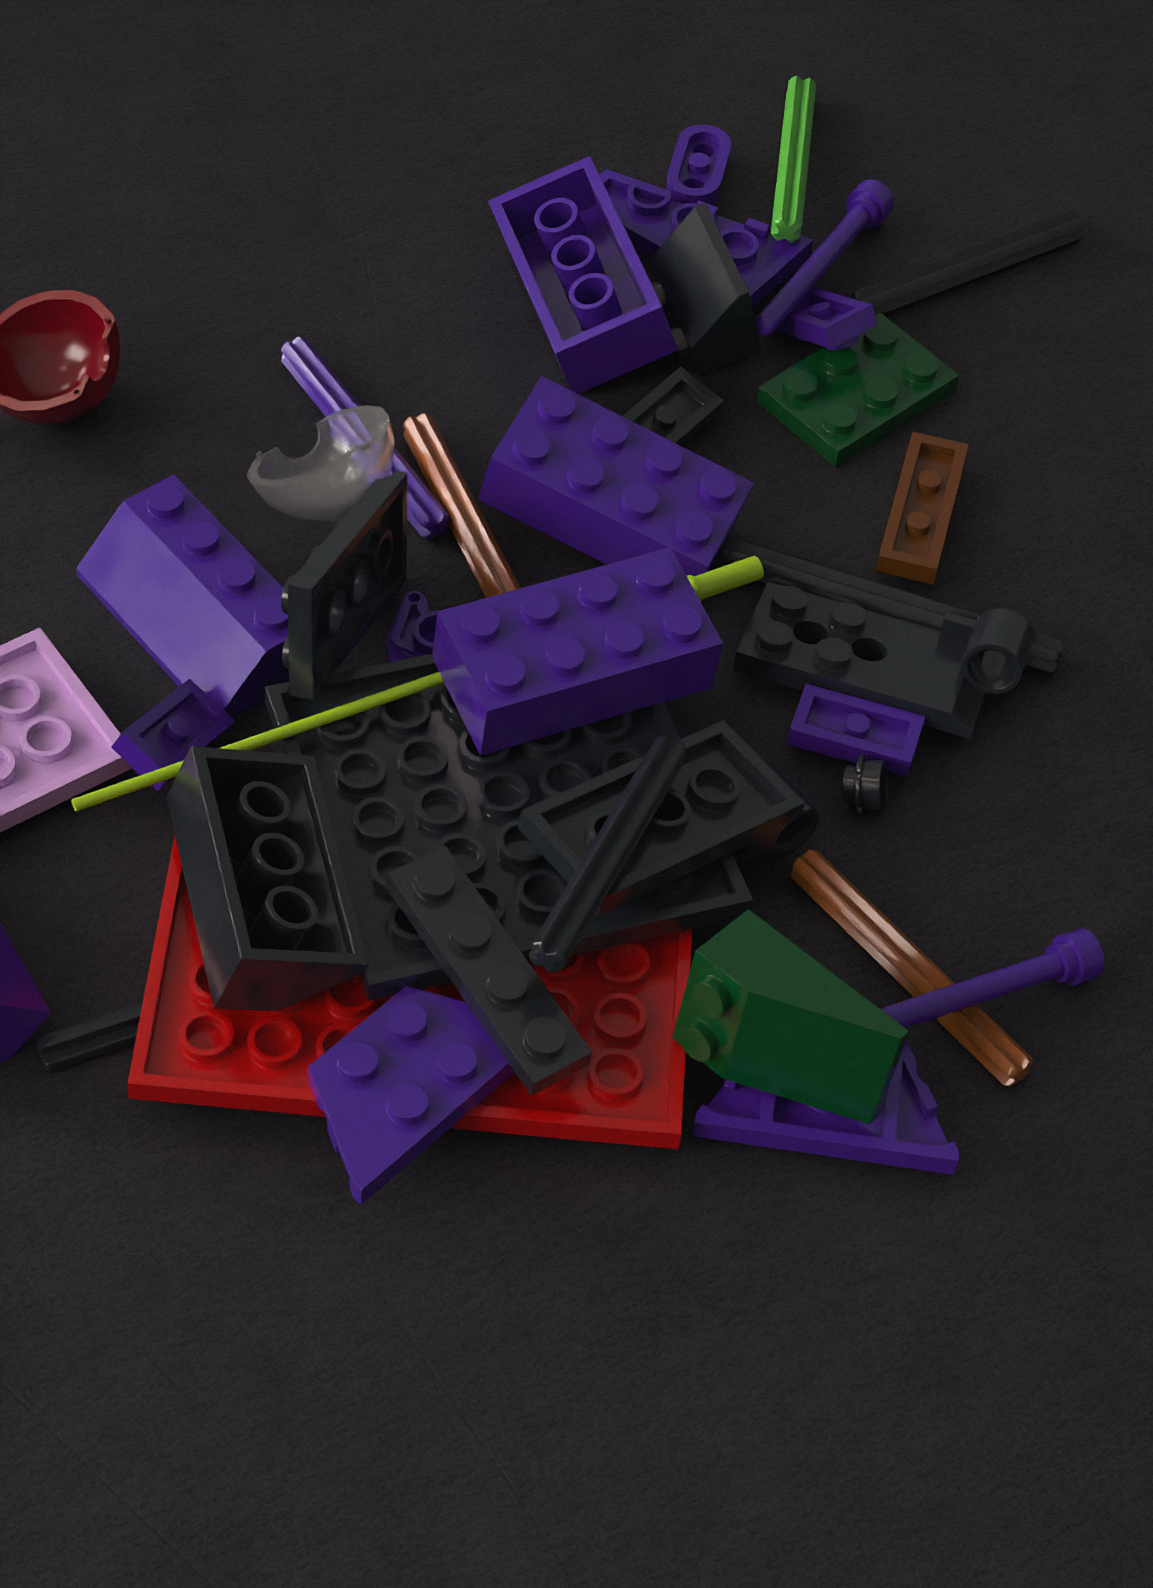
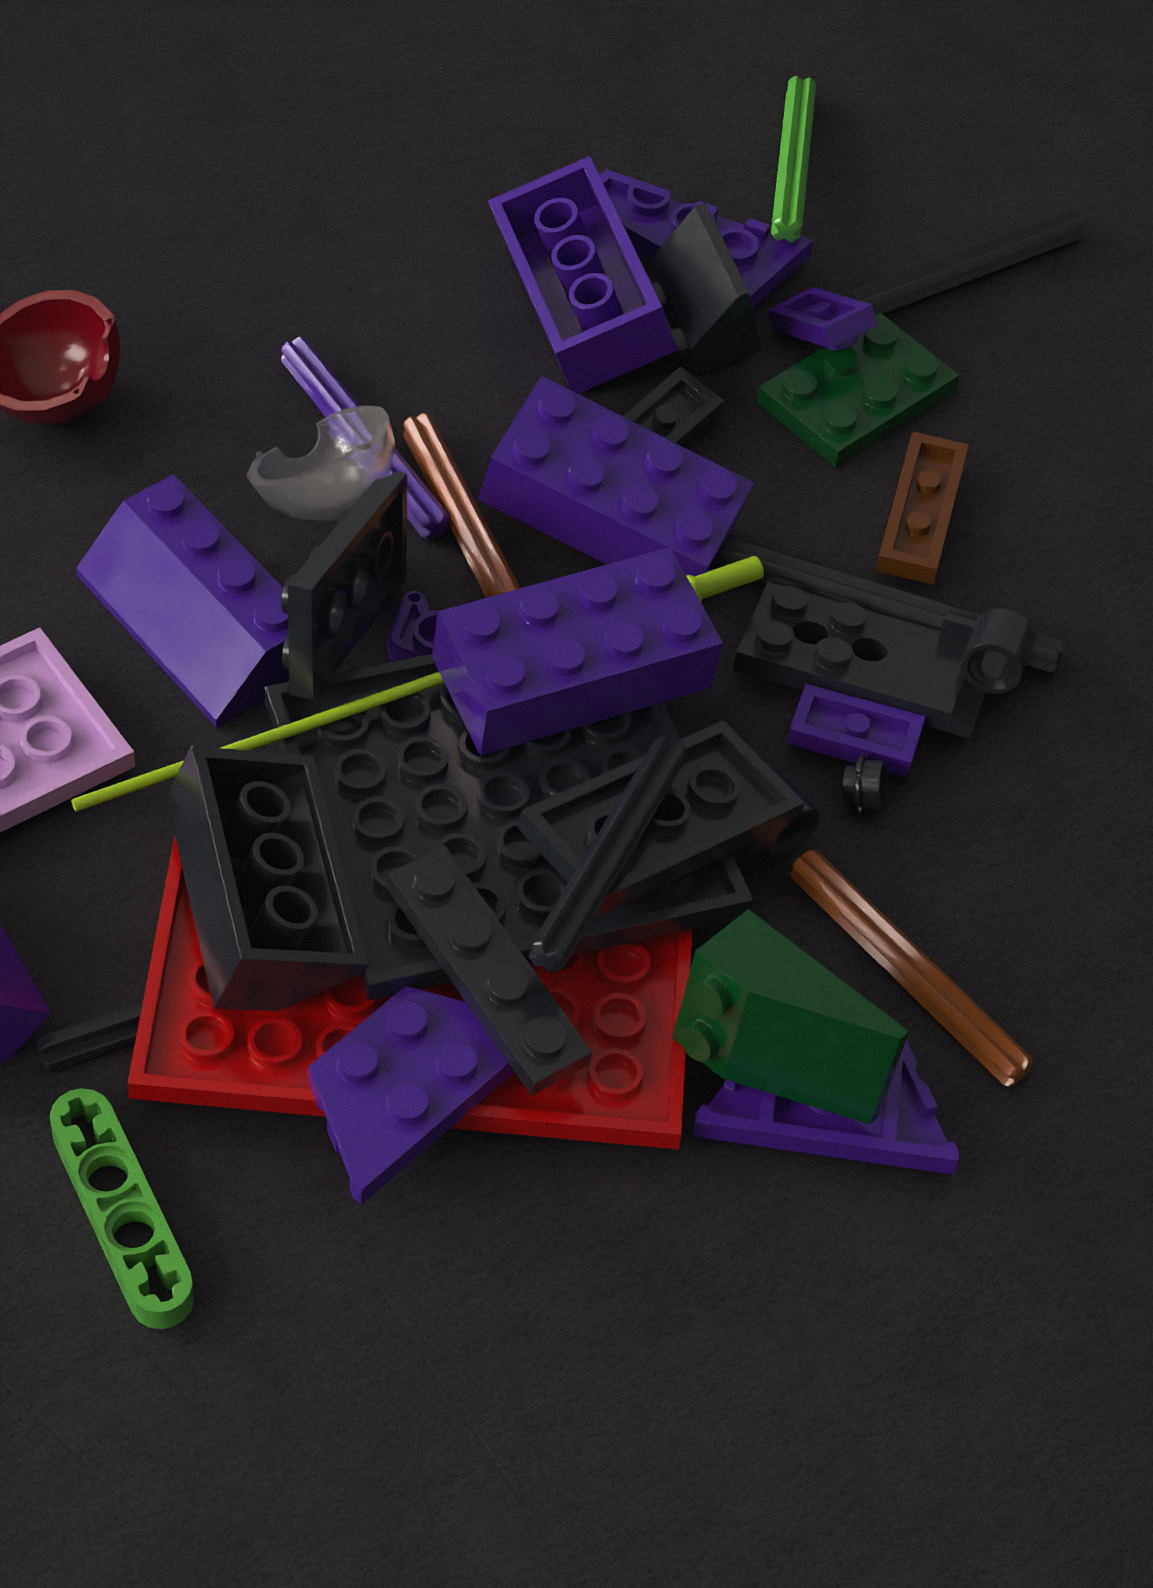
dark purple plate [111,678,235,791] -> none
dark purple plate [666,125,731,206] -> none
dark purple piece [755,179,894,336] -> none
dark purple piece [880,928,1104,1028] -> none
none -> bright green beam [50,1088,194,1329]

